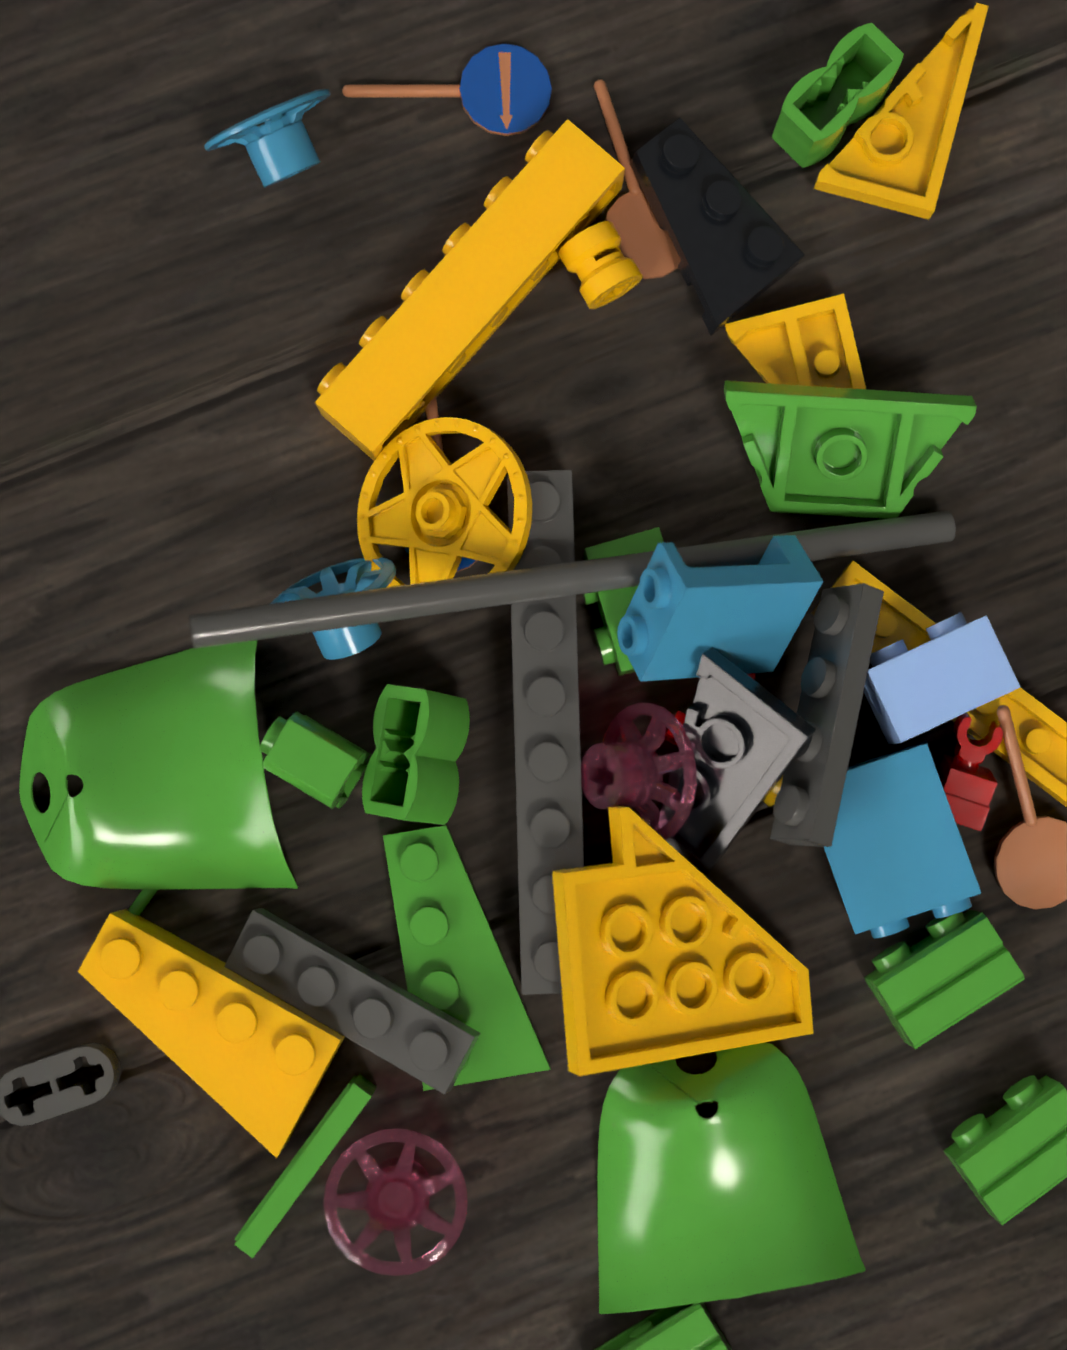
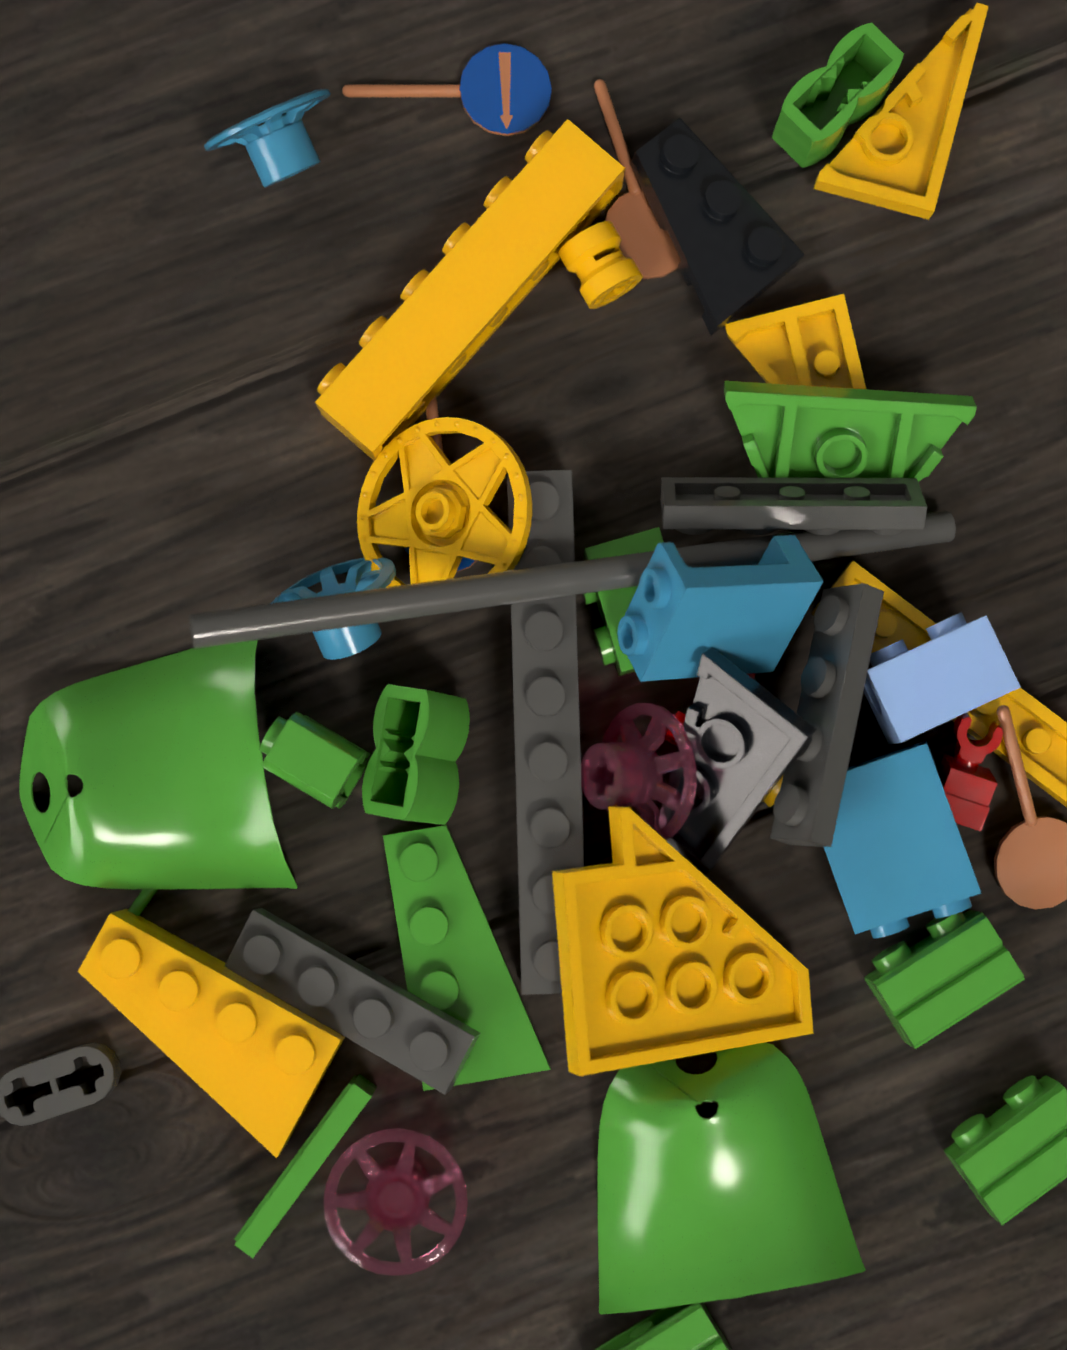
none -> dark grey plate [660,477,927,535]

